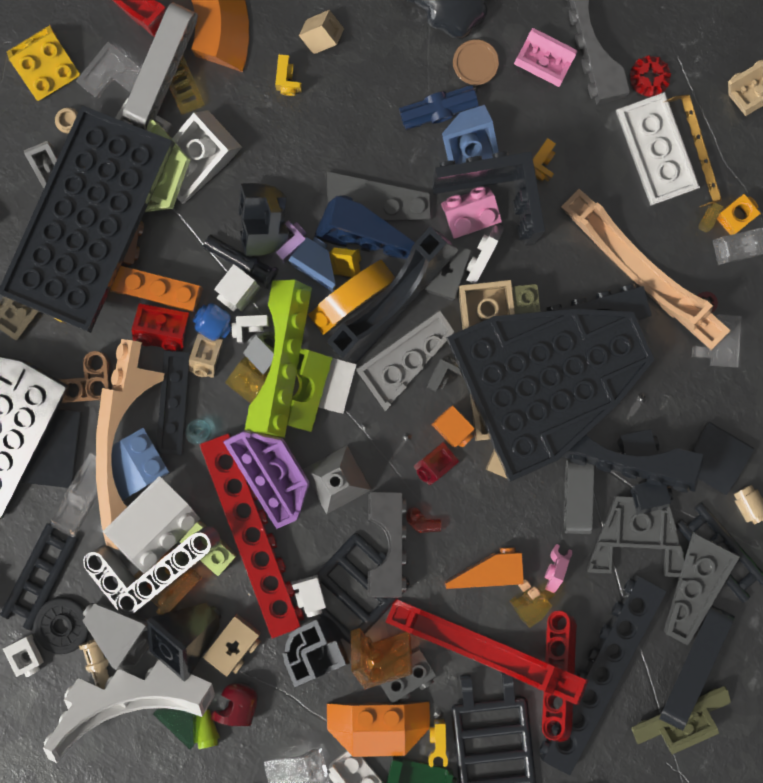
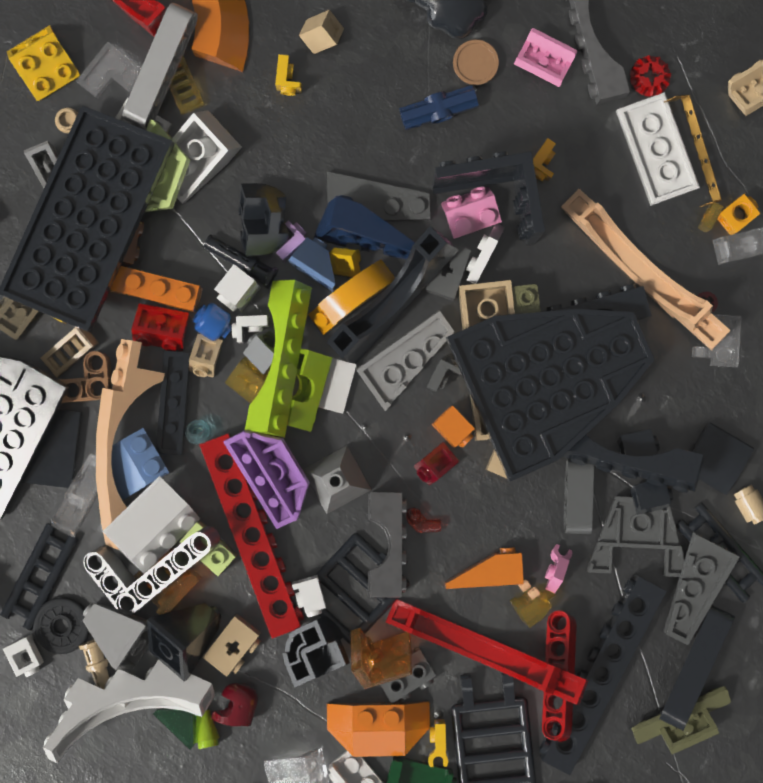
medium blue slope [442,105,499,164] -> none
none -> tan slope [41,327,99,378]

